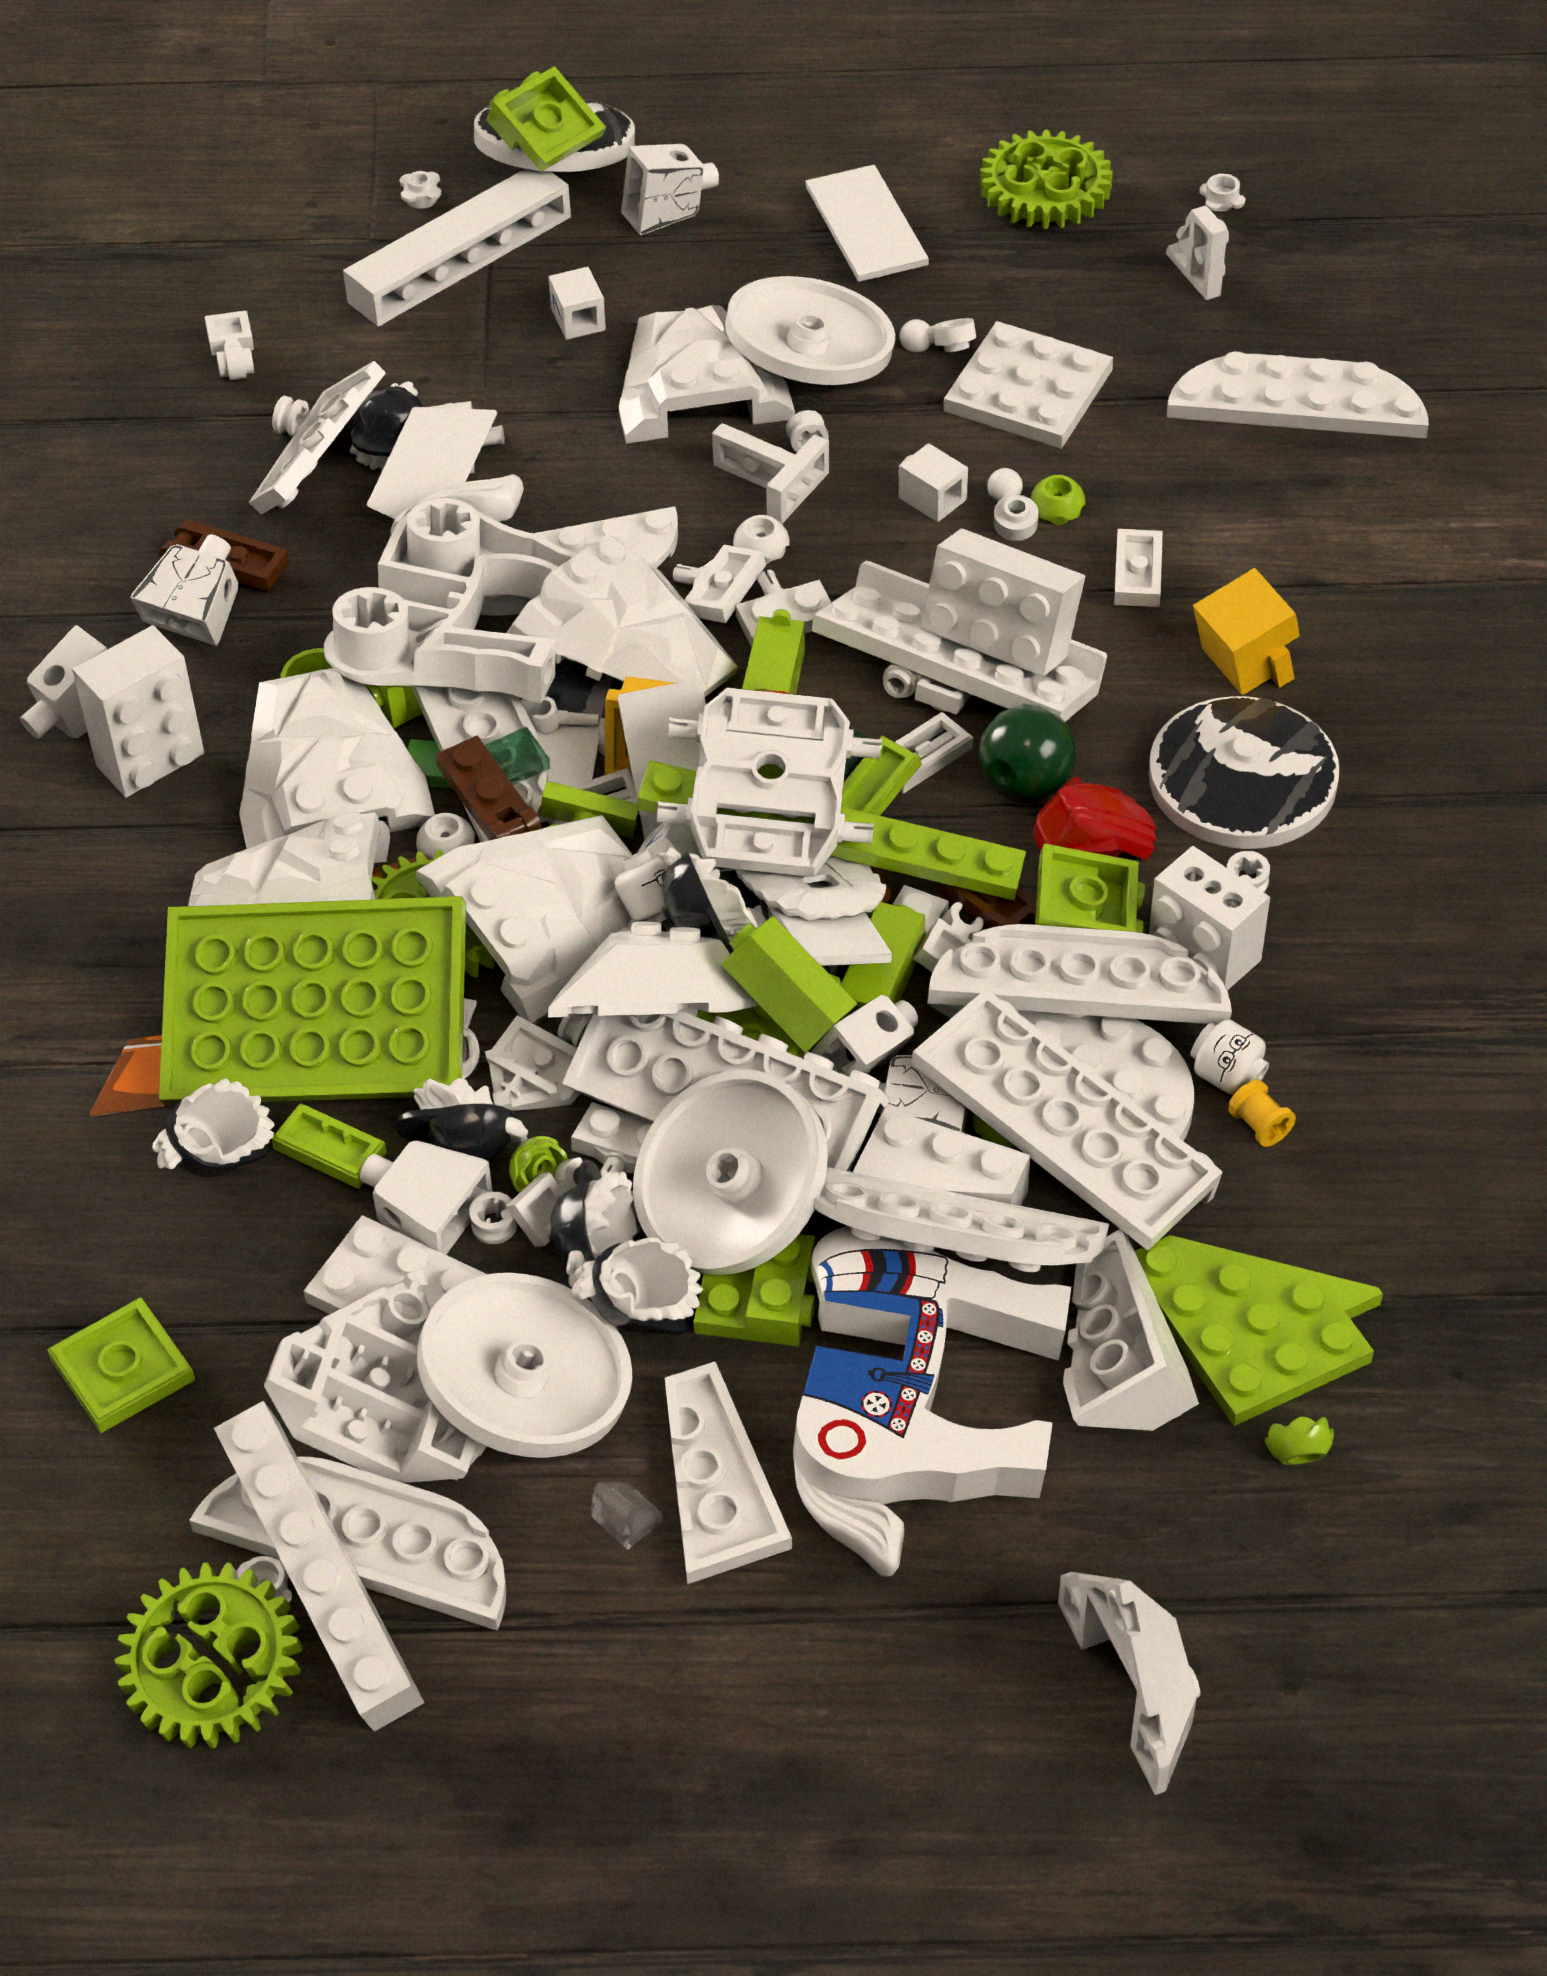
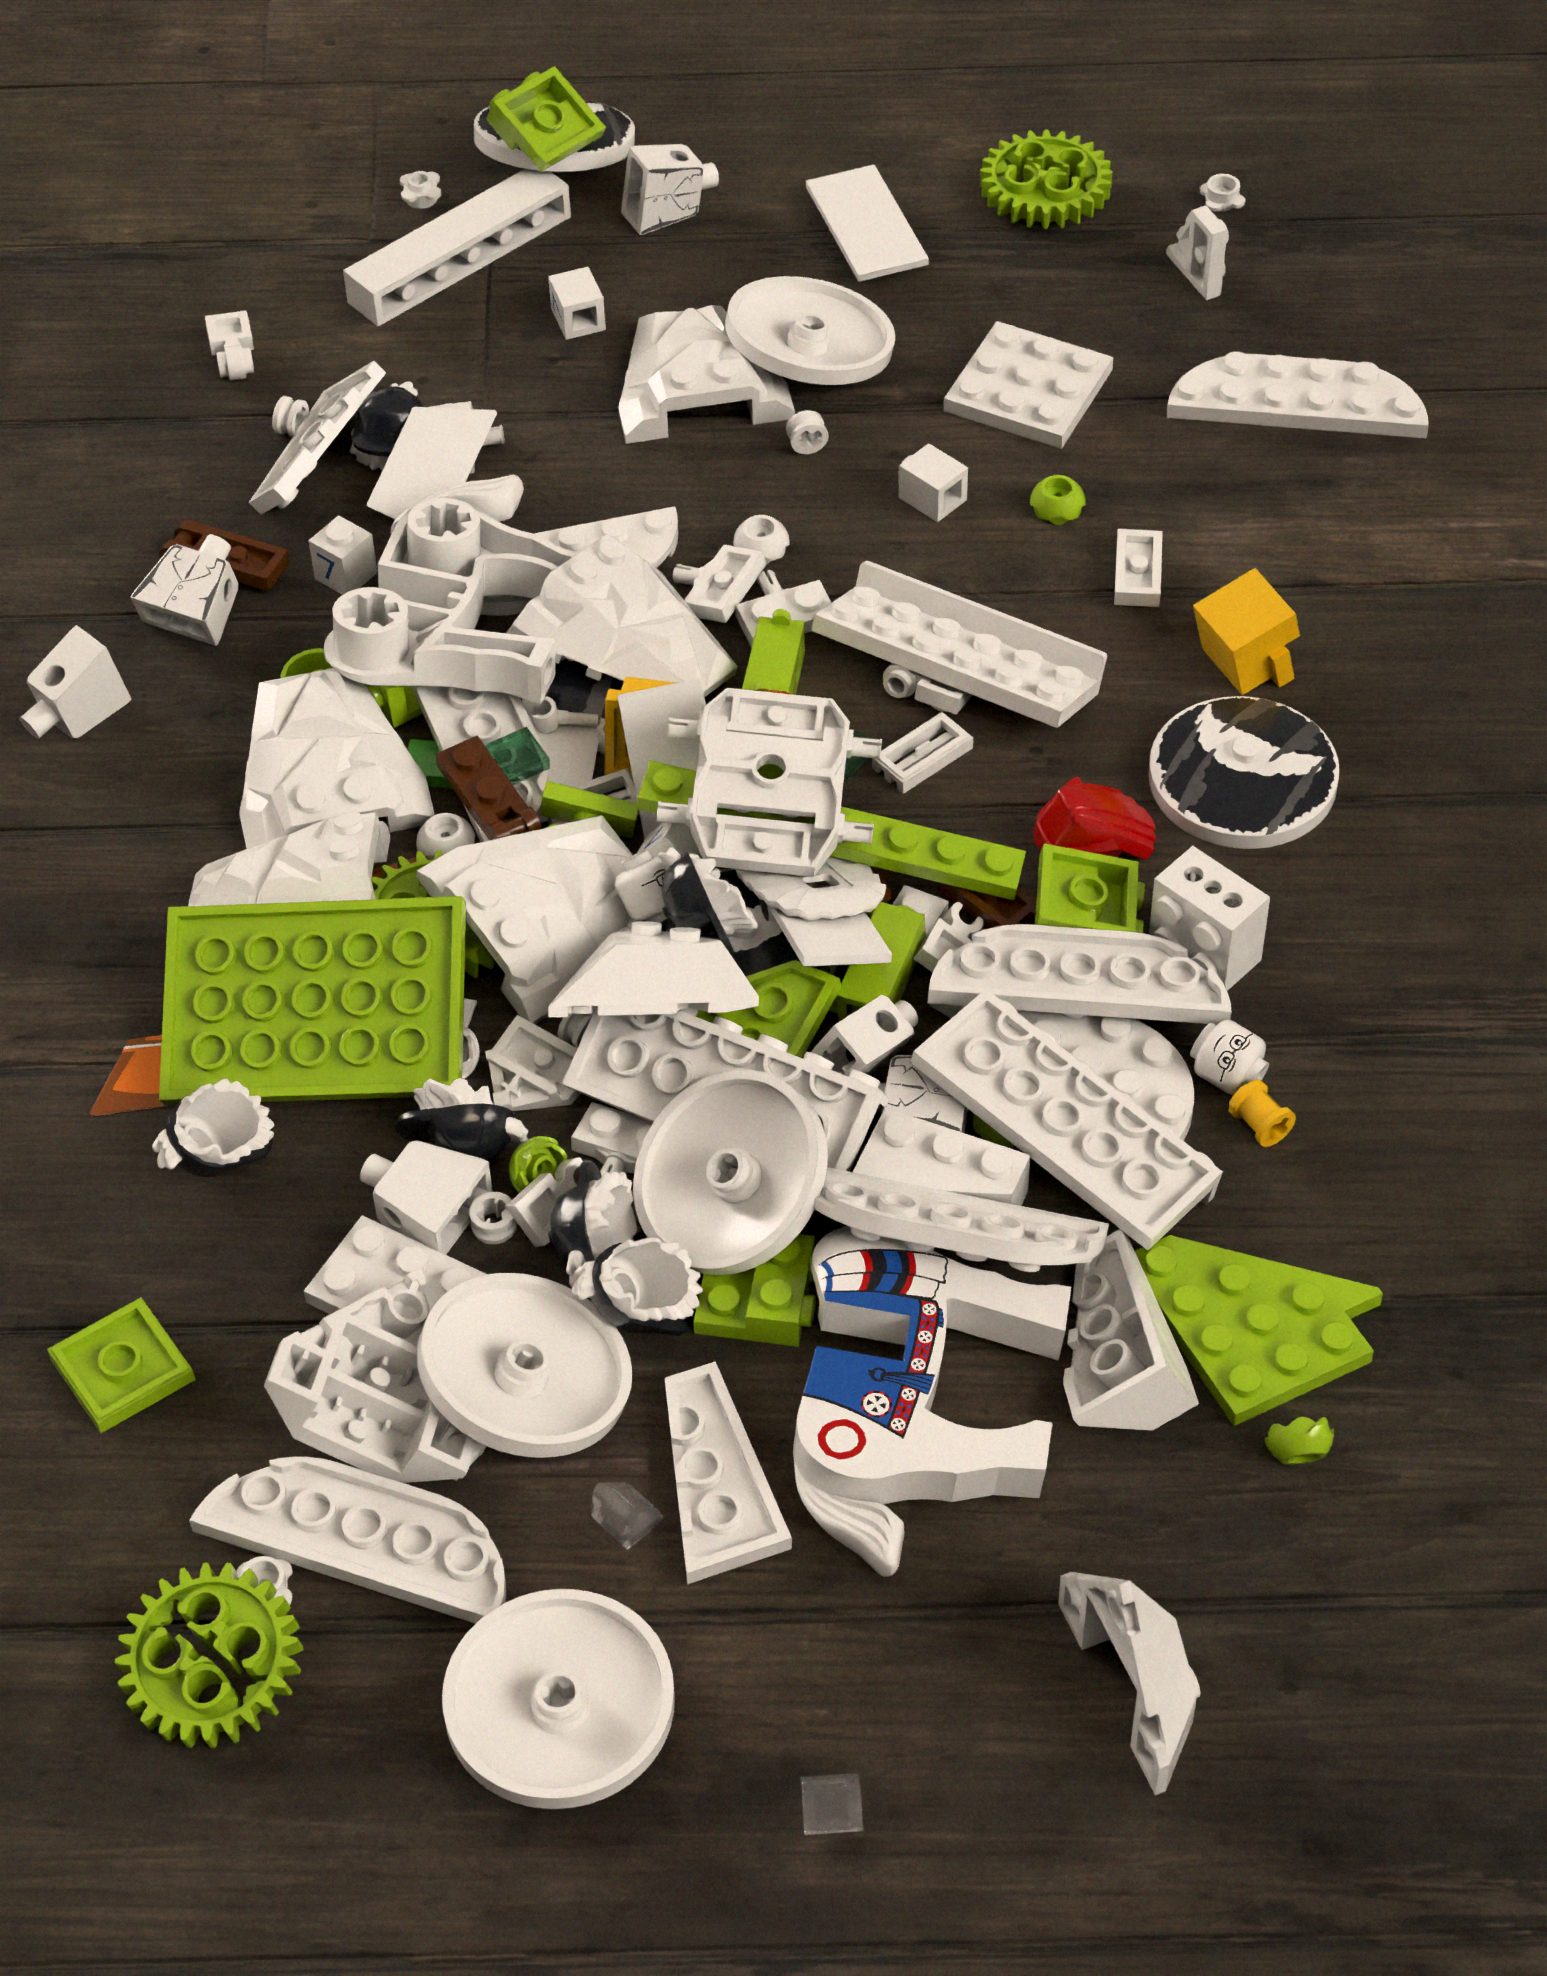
white brick [72,625,205,798] -> none
white brick [214,1401,425,1732] -> none
lime plate [272,1103,387,1189] -> none
white bracket [712,423,829,524] -> none
lime brick [721,916,857,1053] -> none
lime tile [841,736,922,816] -> none
white plate [899,318,976,353] -> none
white brick [920,528,1086,677] -> none
dark green piece [979,704,1076,802] -> none
white plate [987,468,1039,541] -> none
white bush [1227,851,1270,892] -> none
none -> white brick [308,515,378,595]
none -> white dish [442,1589,675,1809]
none -> clear slope [800,1773,863,1835]

